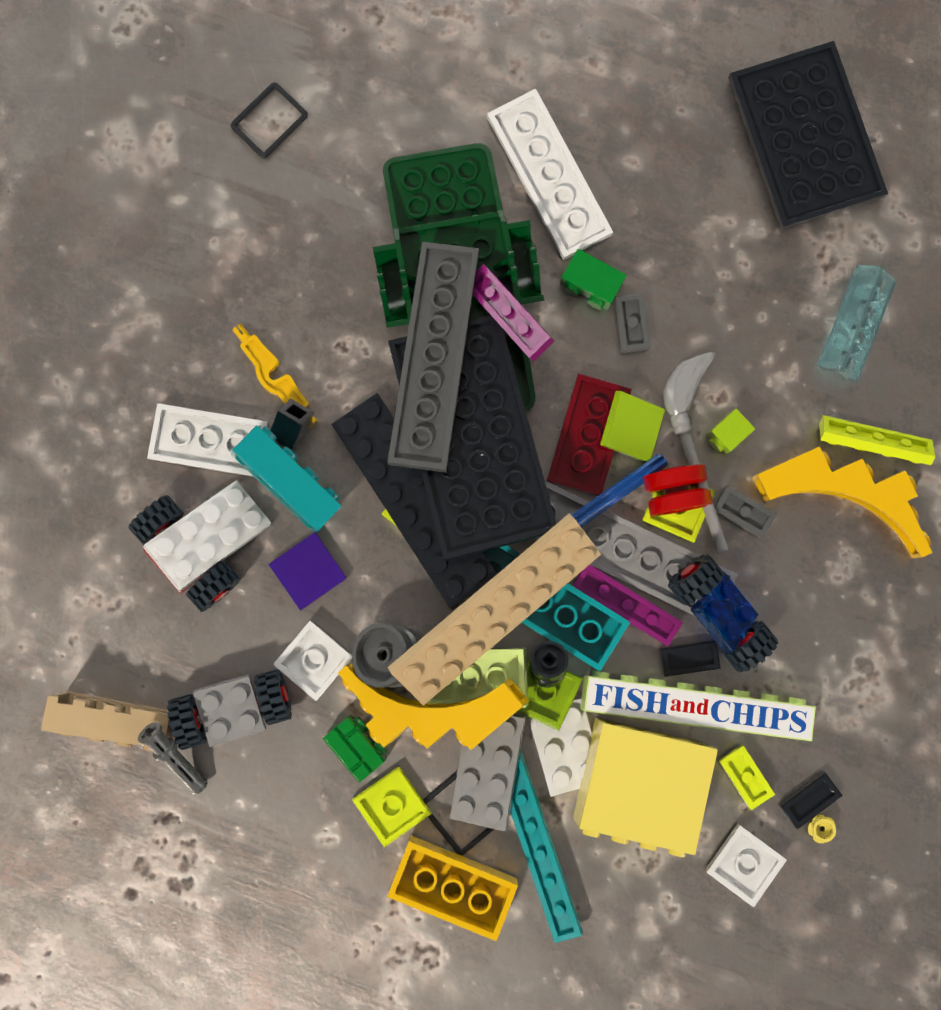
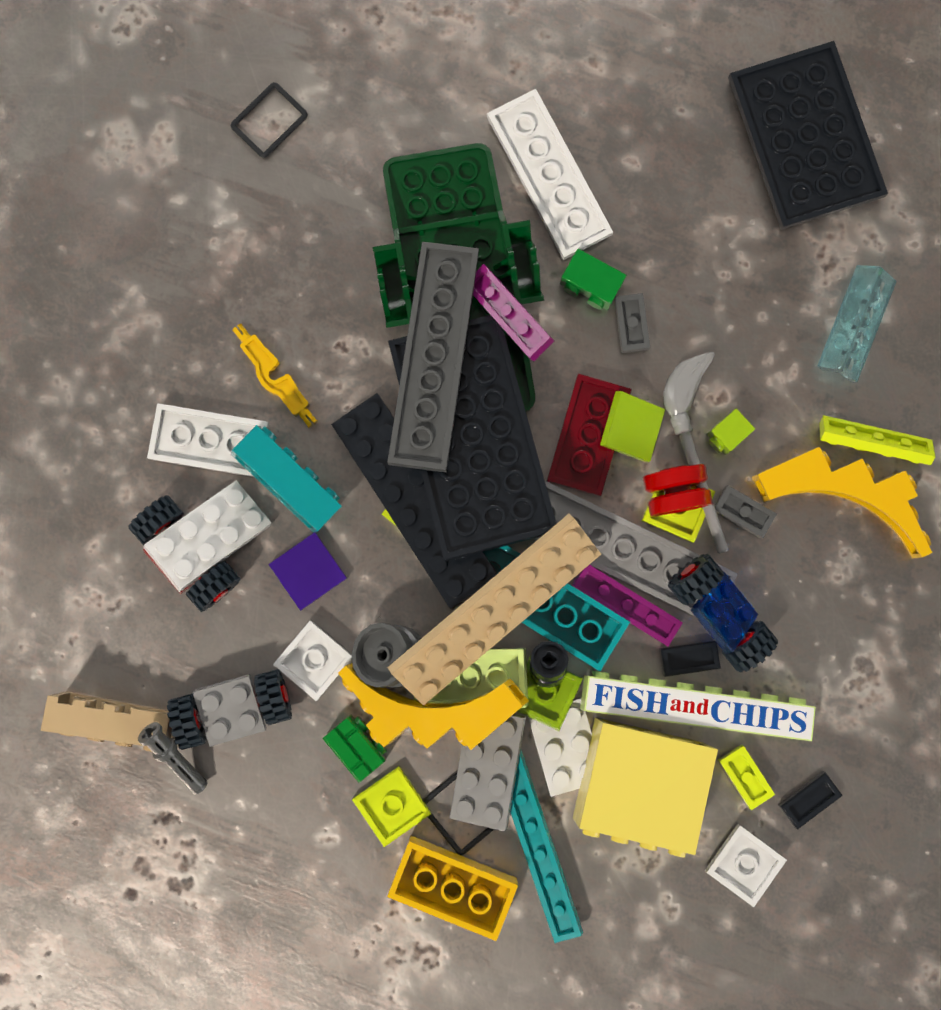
black brick [270,398,315,450] -> none
blue axle [571,454,668,527] -> none
light yellow plate [808,814,836,843] -> none

